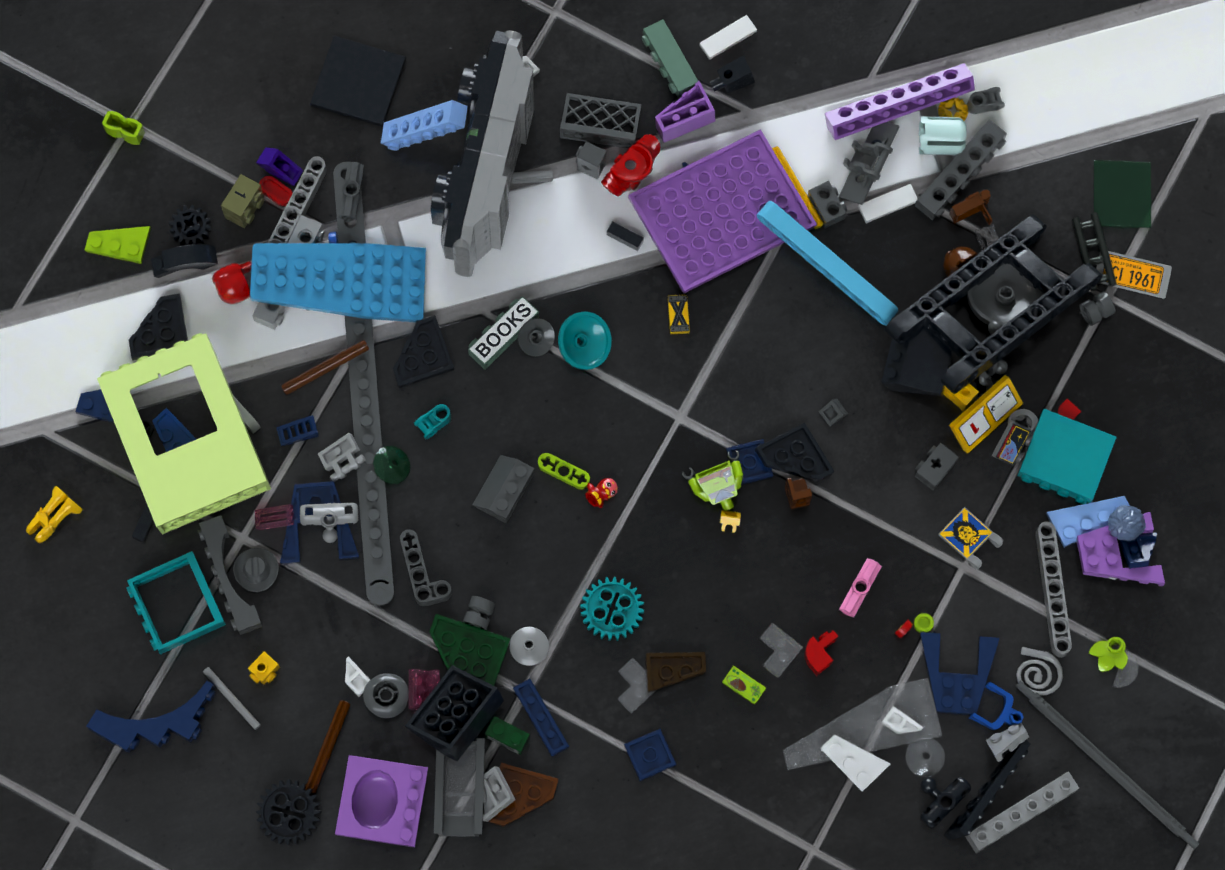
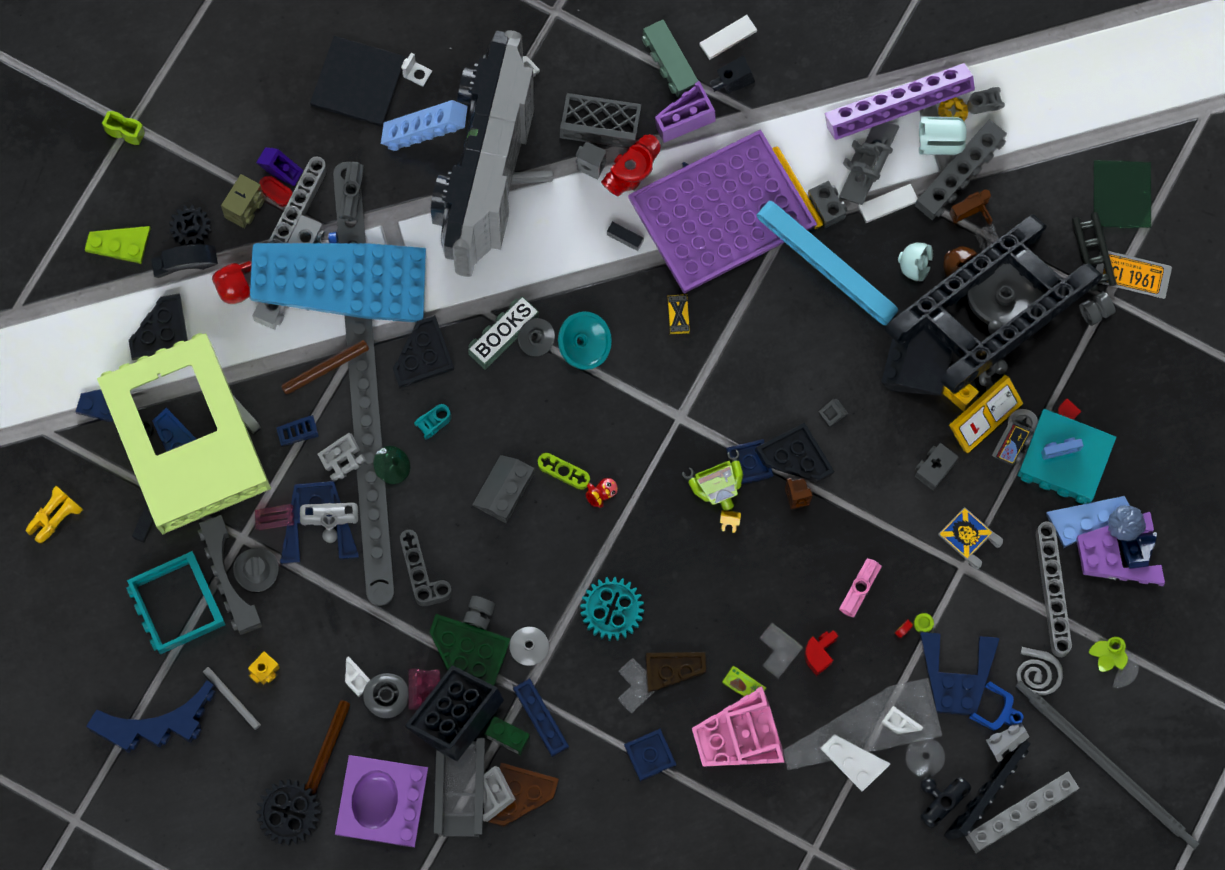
none -> white bracket [401,53,432,87]
none -> bright pink wedge [692,686,785,767]
none -> light aqua cylinder [898,243,933,281]
none -> medium blue plate [1041,438,1083,460]

